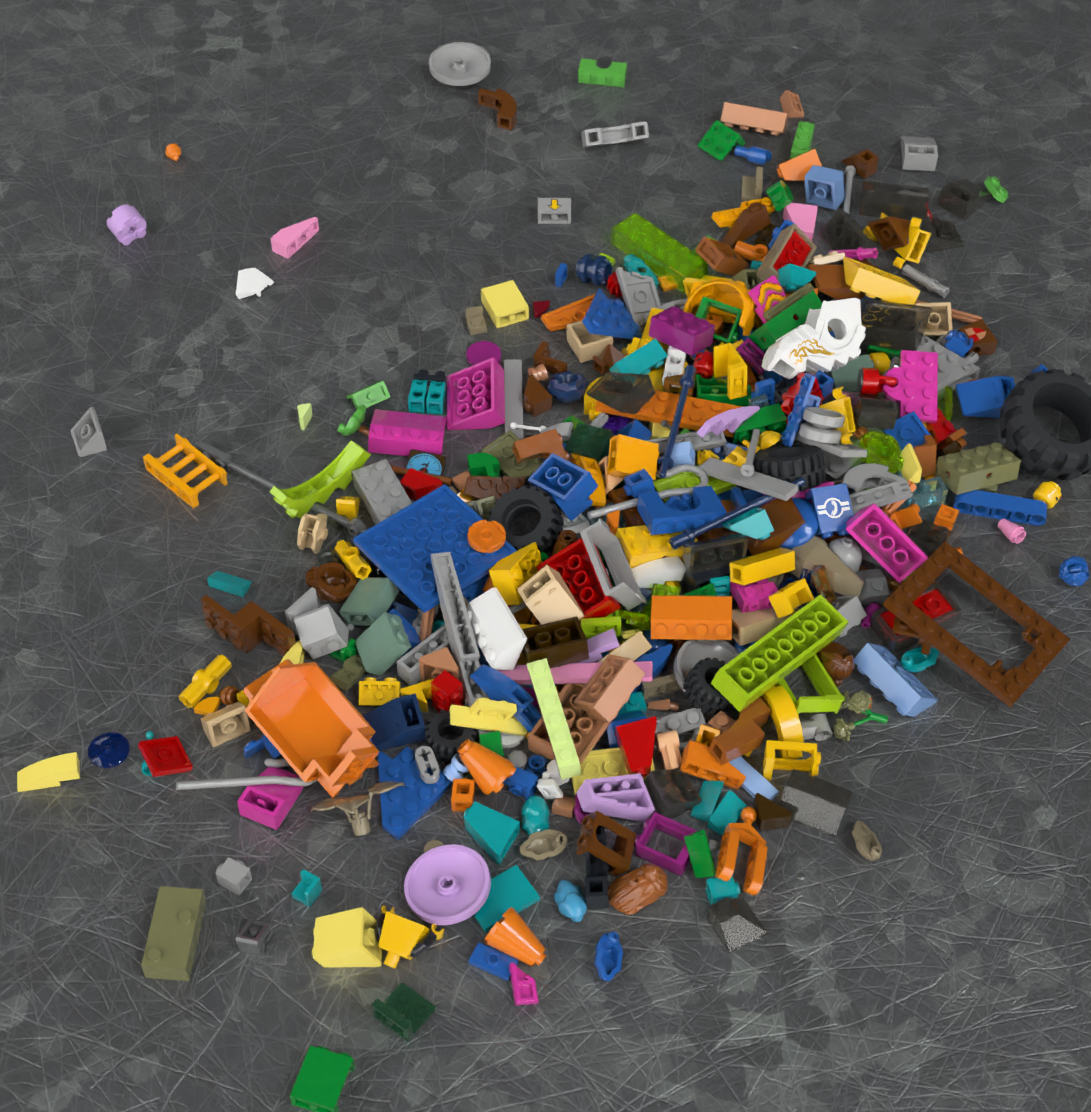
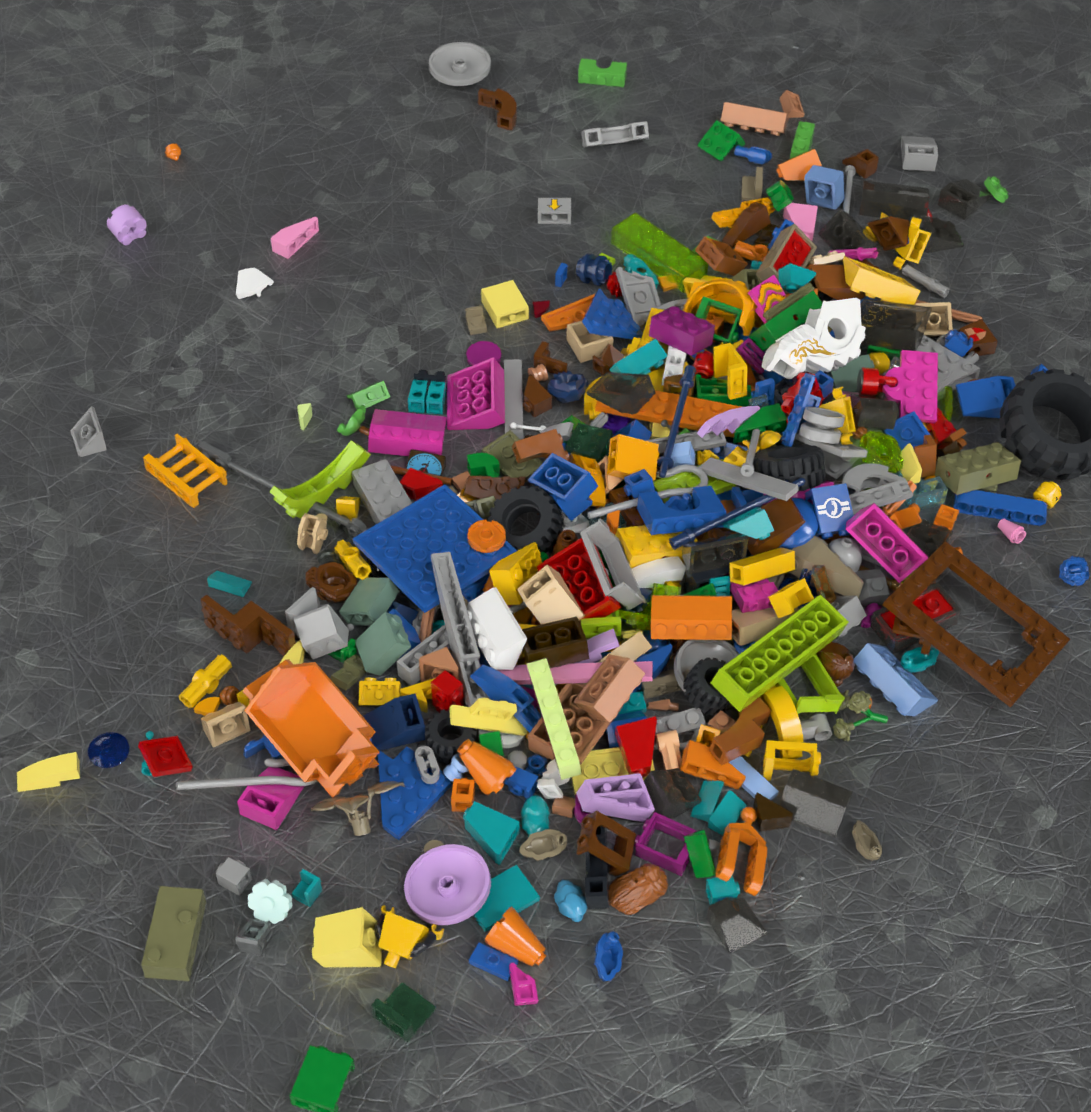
none -> light aqua plant [248,879,292,924]

